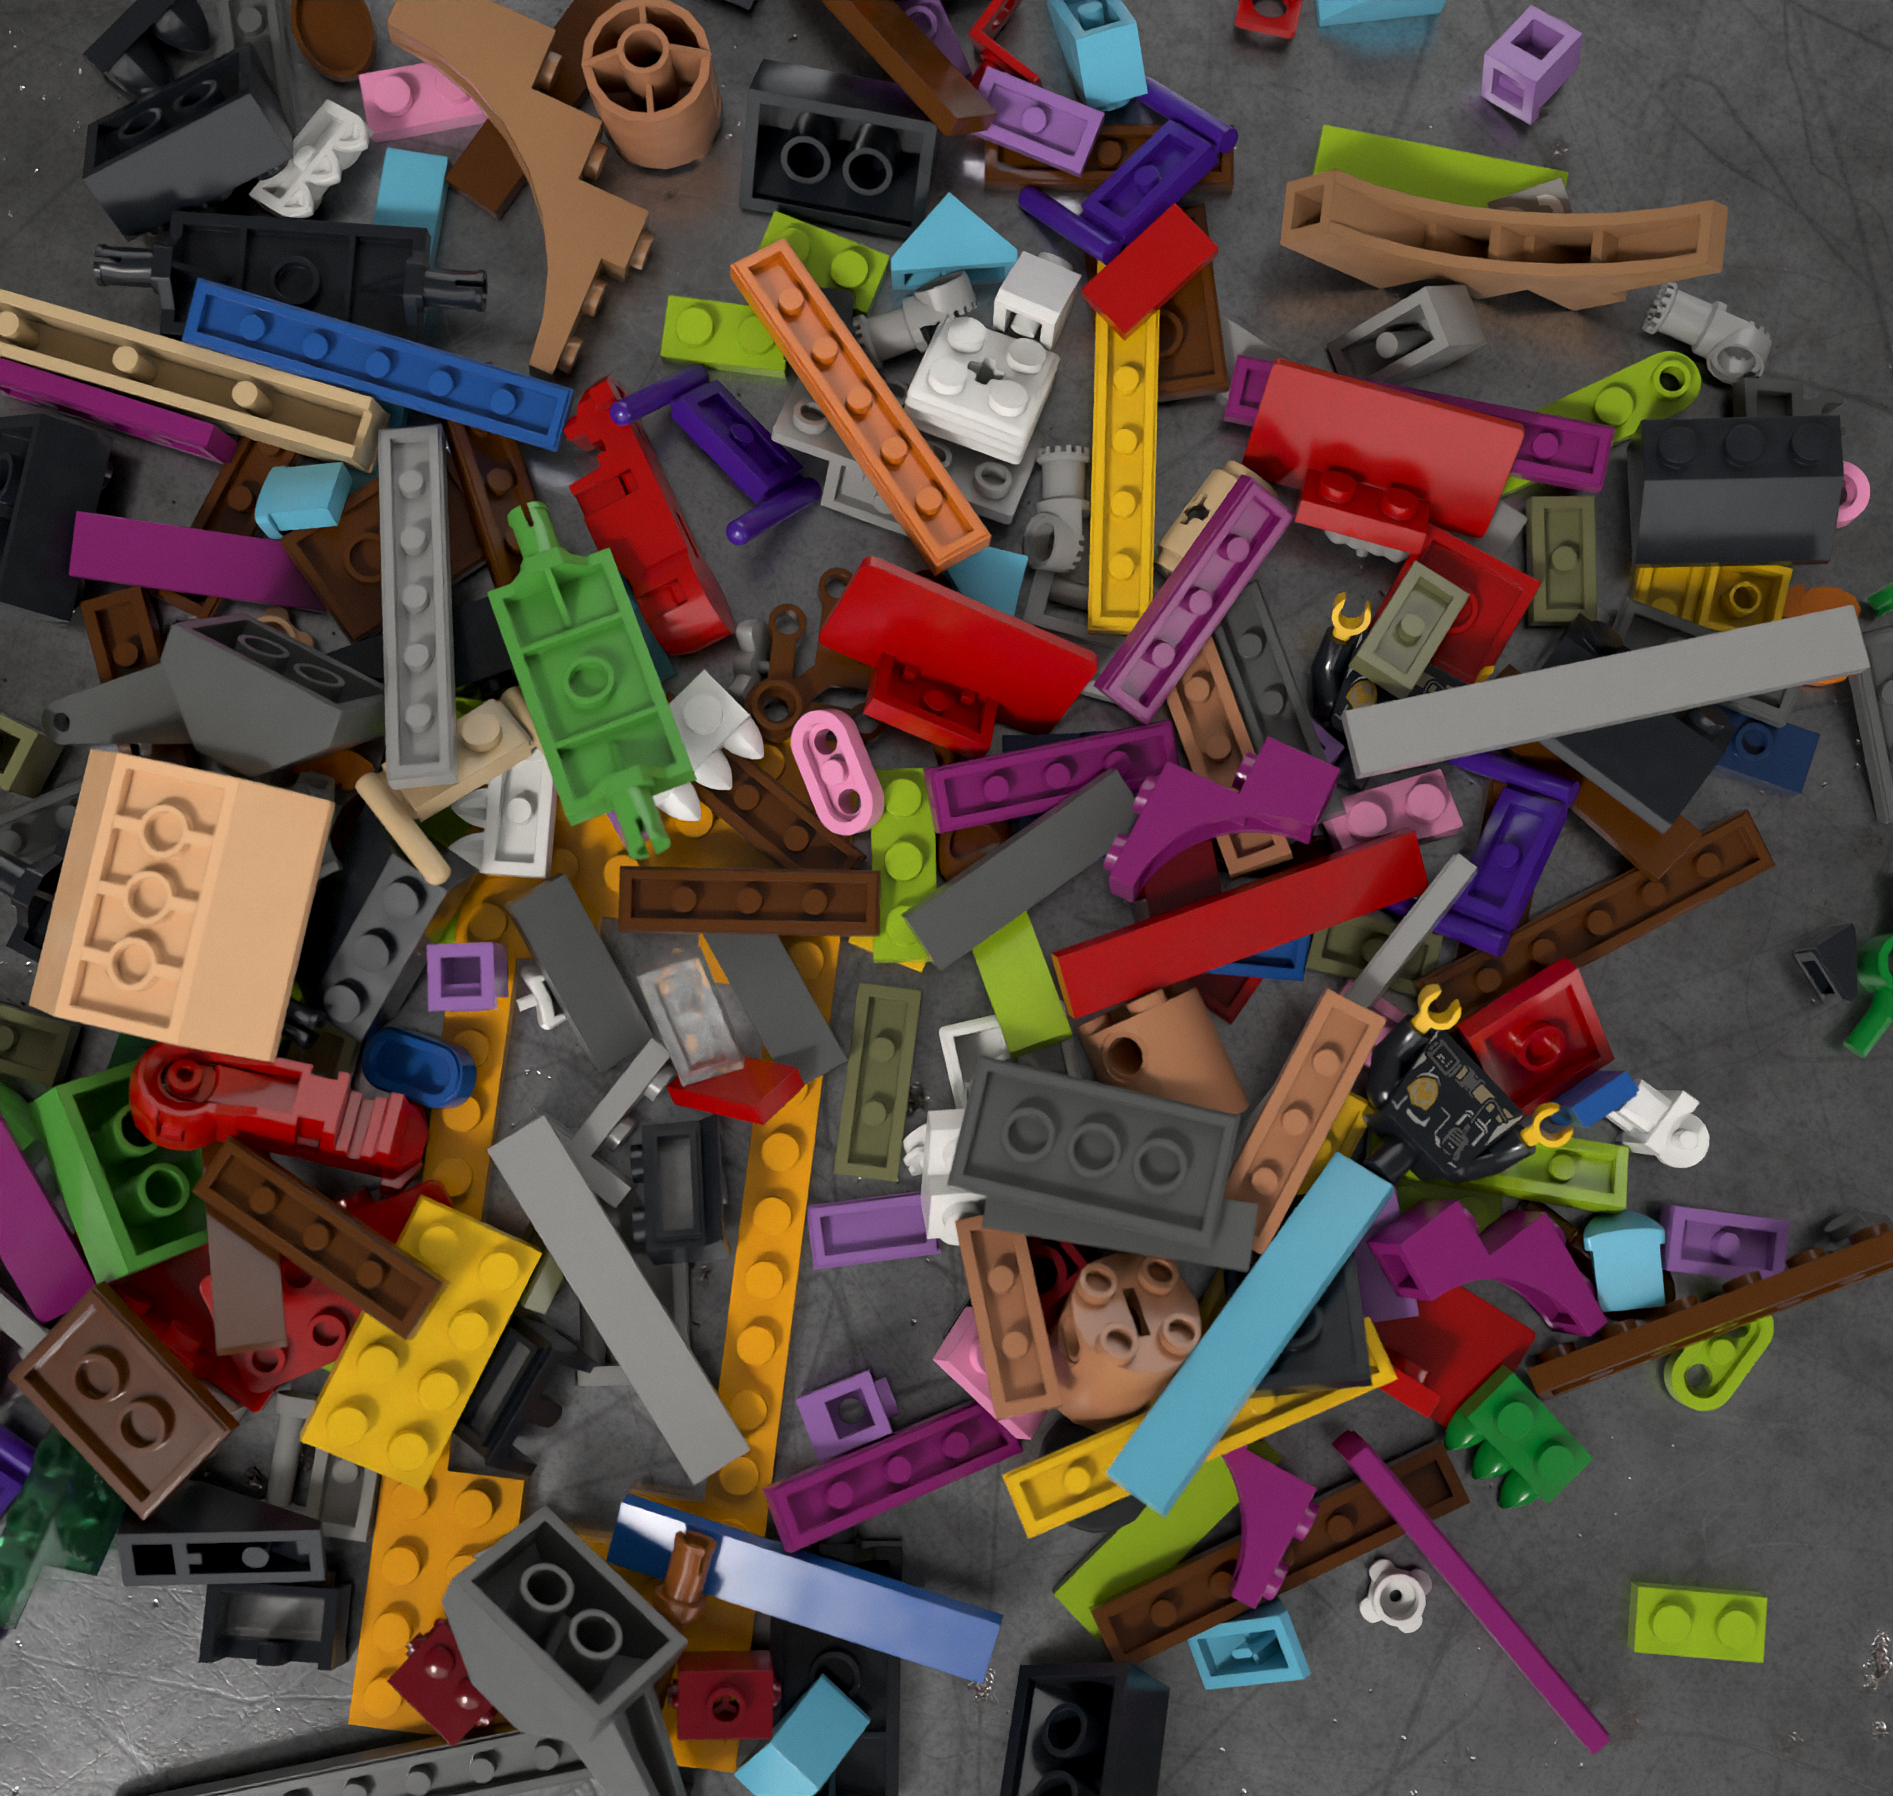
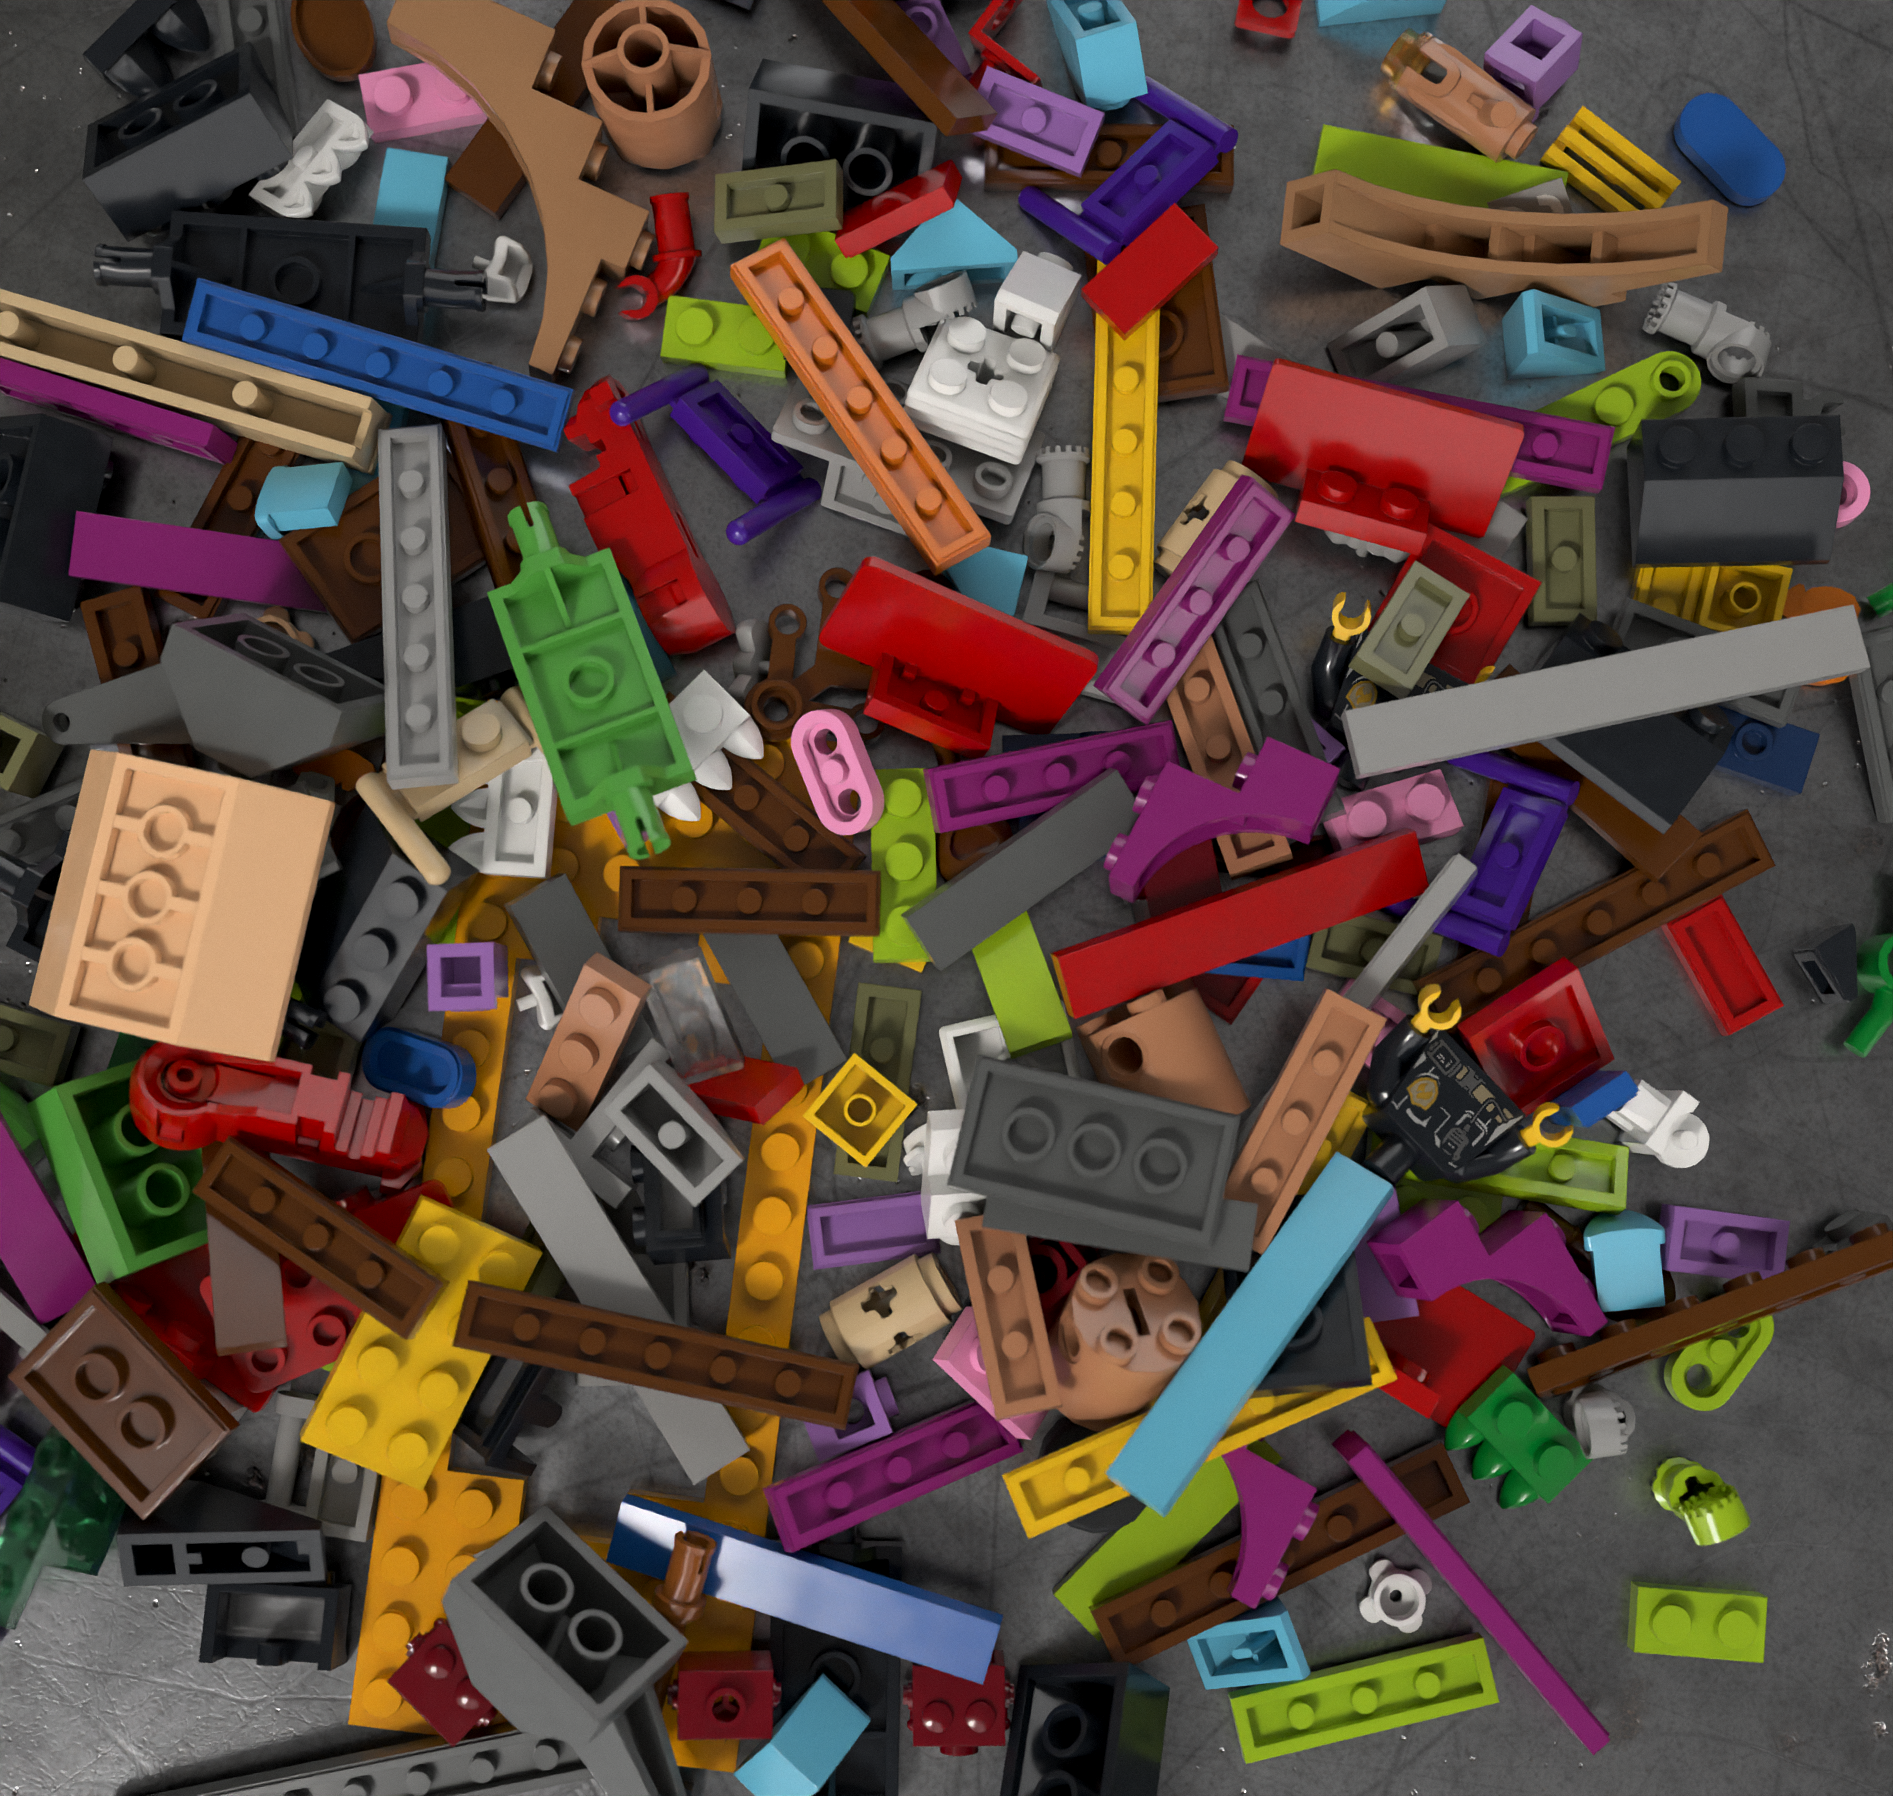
none -> reddish brown tile [452,1280,859,1430]
none -> white piece [472,235,533,303]
none -> nougat plate [525,952,652,1132]
none -> light grey slope [601,1059,744,1207]
none -> red piece [614,192,703,321]
none -> olive plate [714,159,843,244]
none -> yellow piece [803,1053,918,1168]
none -> tan piece [819,1252,963,1370]
none -> red tile [834,159,962,258]
none -> dark red head [903,1650,1014,1756]
none -> lime plate [1227,1632,1499,1764]
none -> nougat piece [1380,28,1539,163]
none -> medium azure slope [1502,289,1606,380]
none -> yellow tile [1540,106,1682,213]
none -> light grey connector [1561,1383,1636,1460]
none -> lime connector [1650,1455,1751,1546]
none -> red tile [1661,894,1784,1036]
none -> blue tile [1674,93,1786,206]

